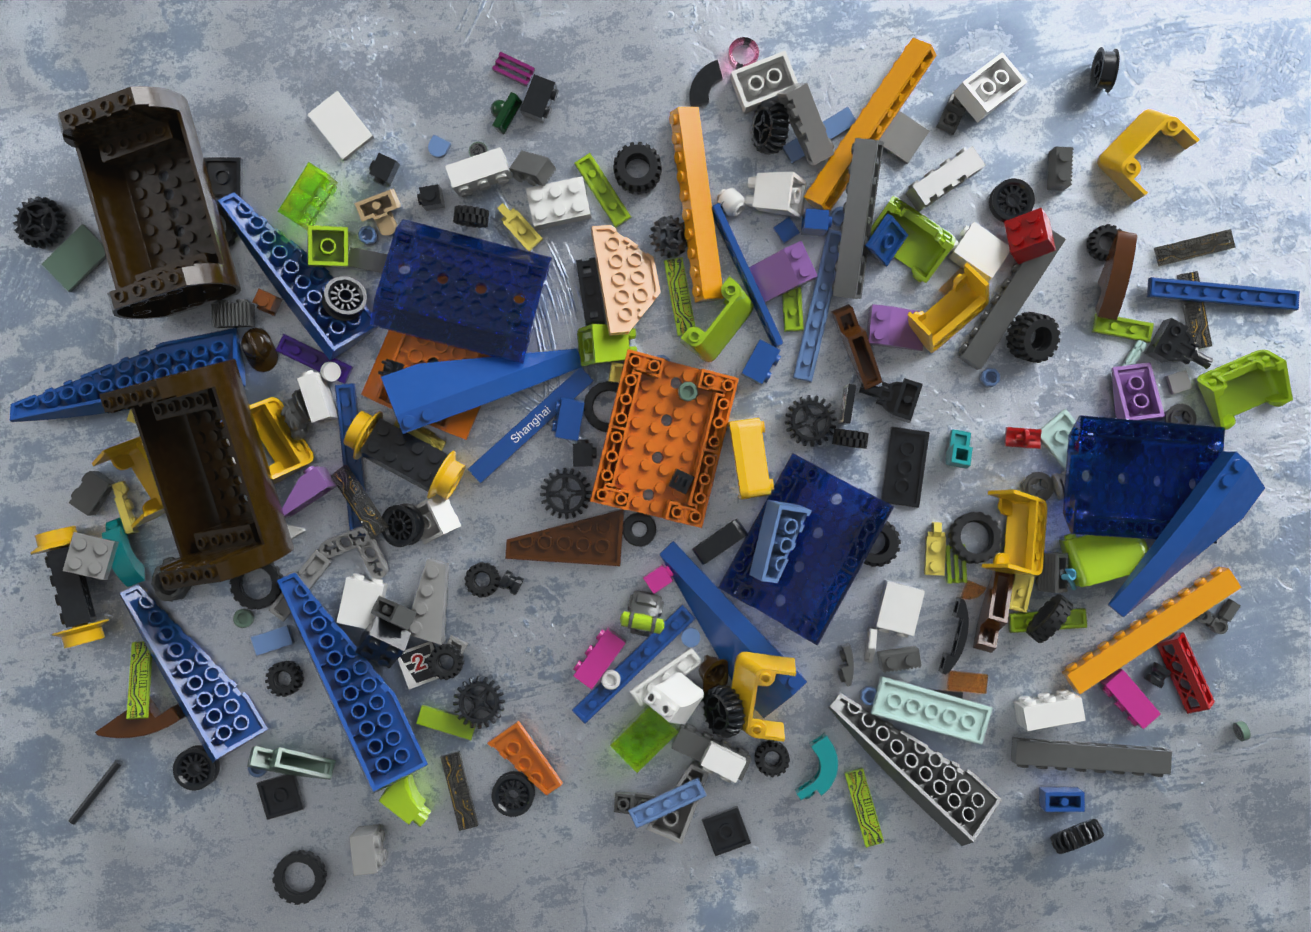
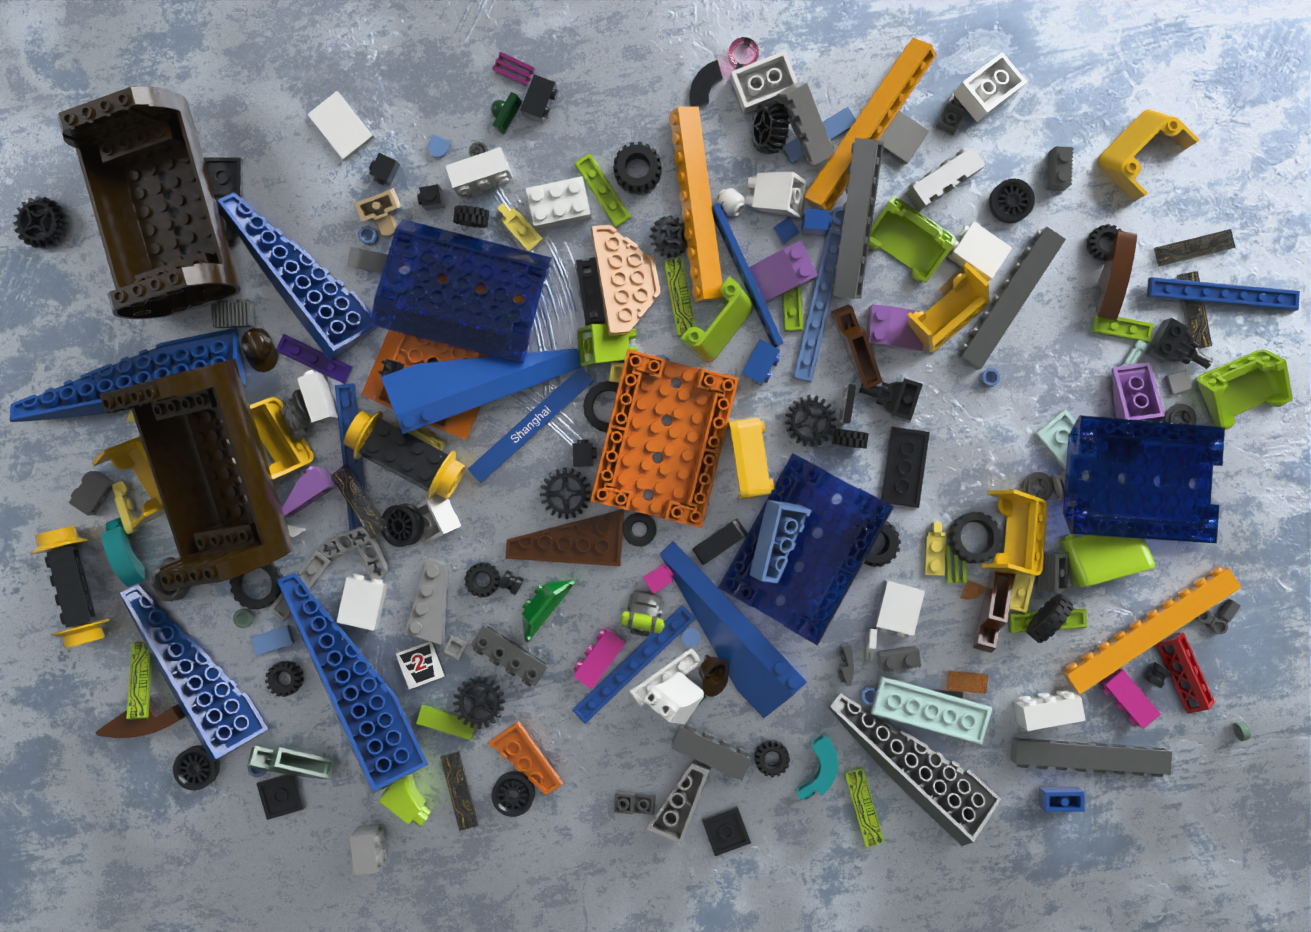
sand green tile [42,224,106,292] -> none
light grey brick [63,532,119,580] -> none
black bar [69,760,122,825] -> none
dark orange brick [253,289,283,316] -> none
black tyre [272,850,327,905] -> none
clear neon green brick [278,162,338,230] -> none
lime brick [307,226,348,268] -> none
white tile [320,362,341,382] -> none
black wheel [322,276,367,321] -> none
black brick [355,616,411,668] -> none
dark grey brick [371,596,417,630] -> none
black tyre [428,644,464,680] -> none
dark grey brick [509,150,556,186] -> none
blue brick [551,397,585,441] -> none
white tile [601,670,621,690] -> none
clear neon green brick [610,705,679,773] -> none
medium blue tile [628,777,707,829] -> none
black tile [668,468,694,494] -> none
sand green tile [678,382,698,401] -> none
white brick [700,740,746,783] -> none
black gear [702,685,746,738] -> none
yellow windscreen [731,652,796,742] -> none
blue tile [865,214,908,267] -> none
black slope [938,597,969,675] -> none
teal brick [945,429,973,469] -> none
red brick [1004,207,1056,264] -> none
red hips [1004,427,1042,449] -> none
black tyre [1006,312,1061,363] -> none
black gear [1050,819,1104,854] -> none
medium azure hand [1061,569,1077,590] -> none
black wheel [1090,47,1120,93] -> none
blue wedge [1108,451,1265,617] -> none
none -> dark grey brick [471,624,549,687]
none -> green wedge [522,579,577,643]

